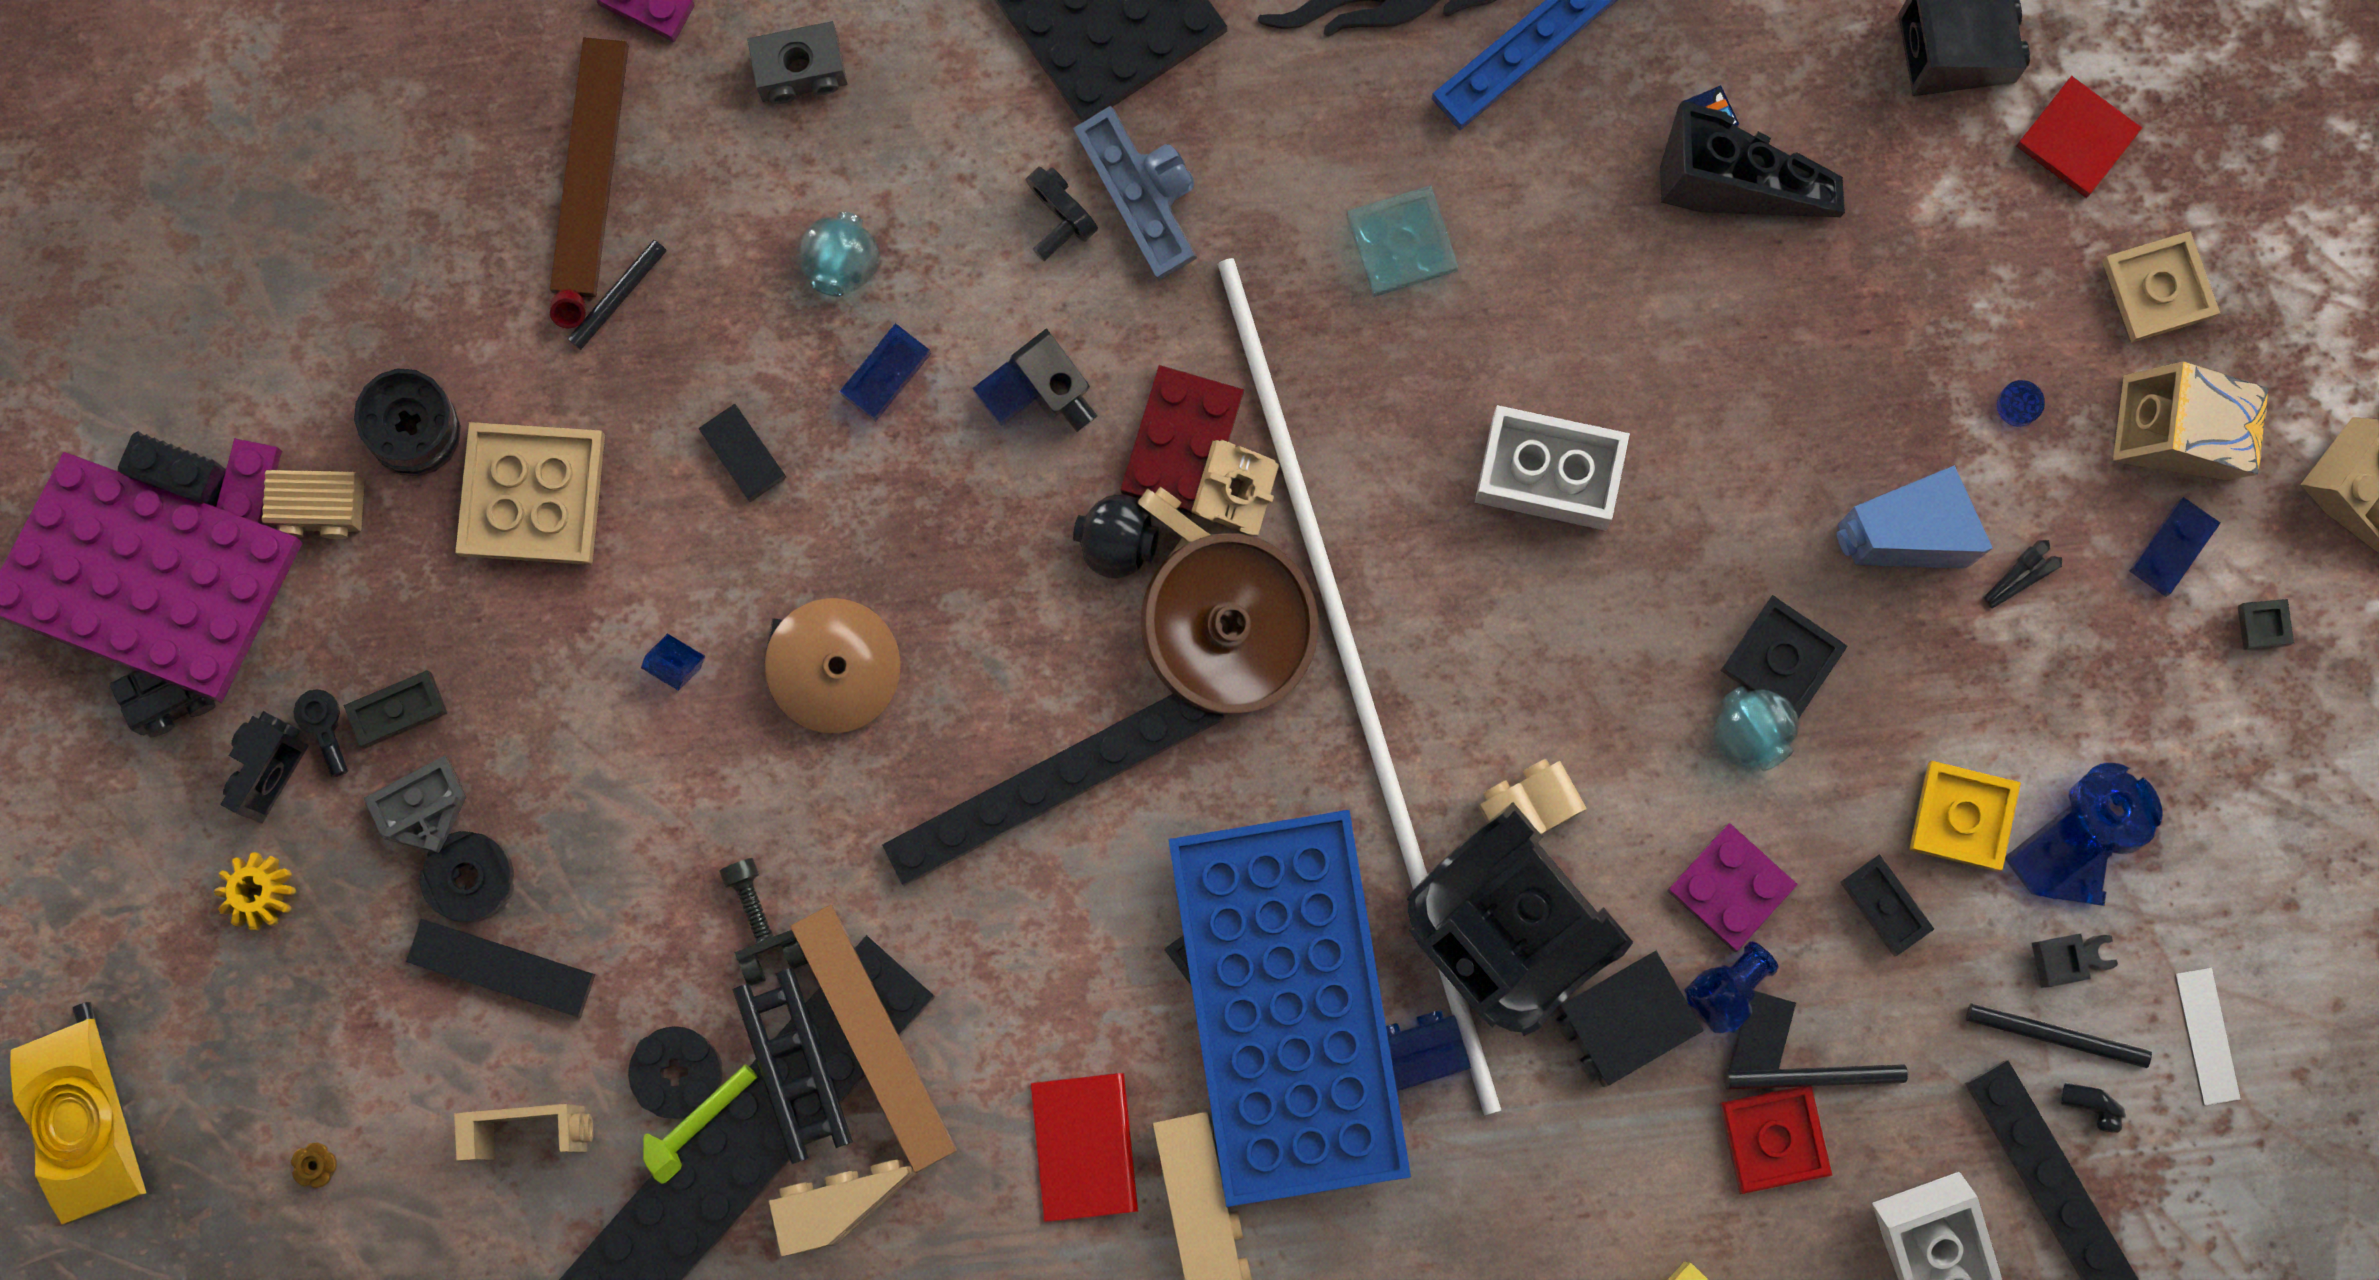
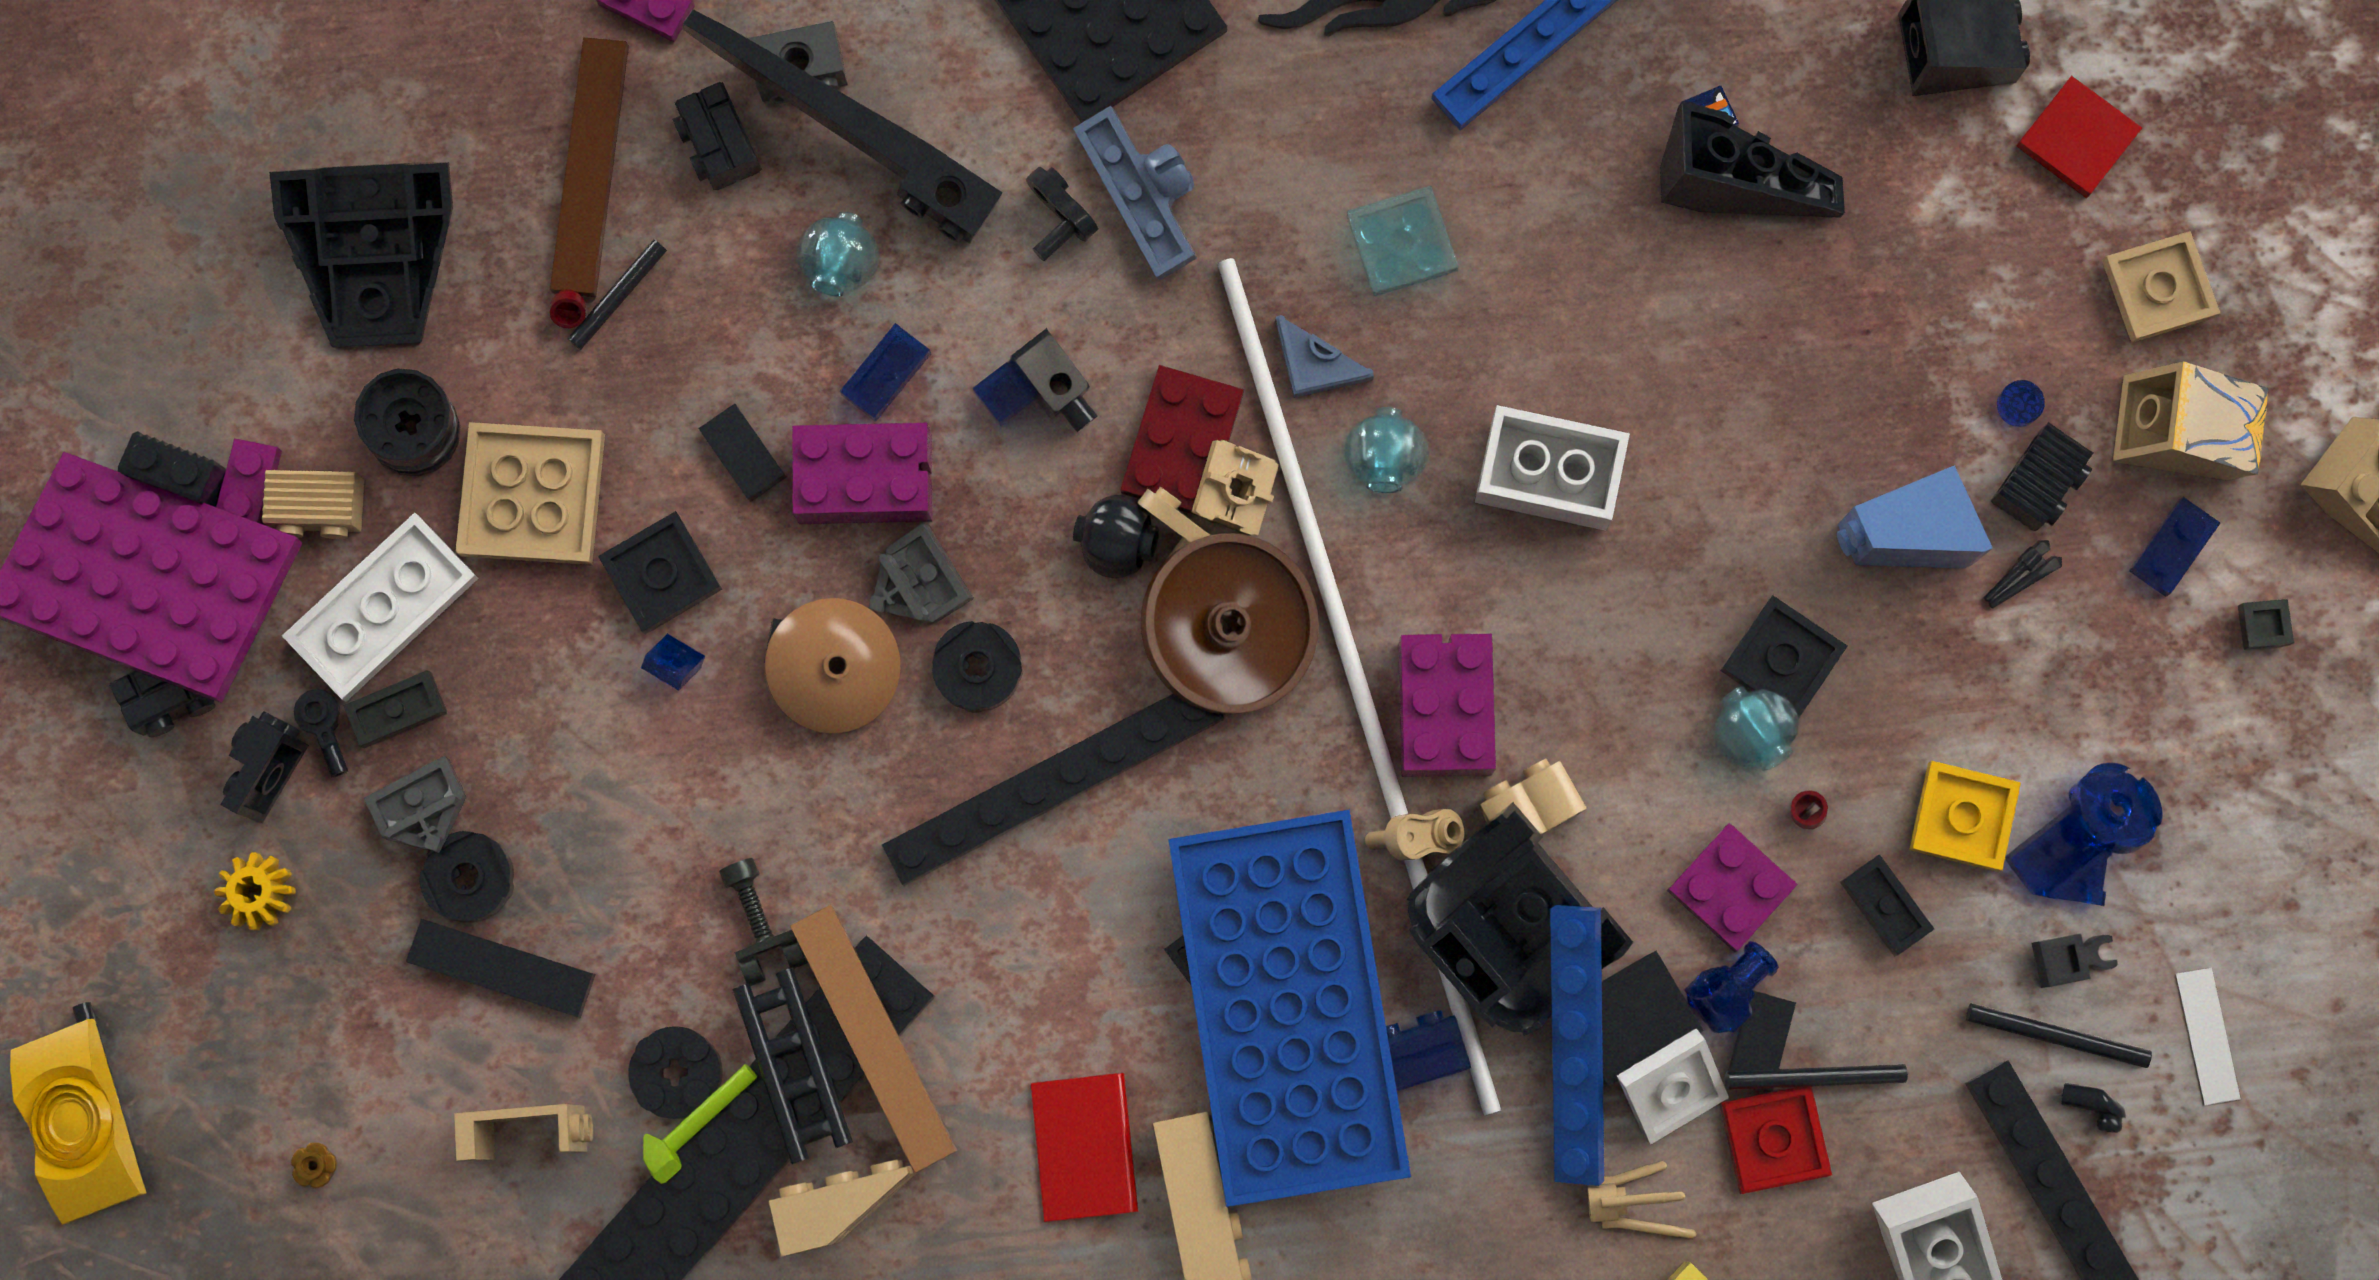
none -> black wedge [269,162,453,347]
none -> white plate [282,513,479,702]
none -> black plate [598,511,723,635]
none -> black brick [672,82,762,191]
none -> black piece [683,9,1003,244]
none -> magenta piece [792,423,933,524]
none -> dark grey slope [869,523,974,623]
none -> black plate [932,621,1023,713]
none -> sand blue tile [1275,315,1374,398]
none -> clear light blue plant [1344,407,1429,493]
none -> tan piece [1365,809,1464,860]
none -> magenta piece [1398,633,1496,777]
none -> blue plate [1550,905,1604,1186]
none -> tan plant [1587,1161,1696,1239]
none -> white plate [1617,1029,1729,1145]
none -> dark red hinge [1791,791,1828,830]
none -> black brick [1991,422,2093,531]

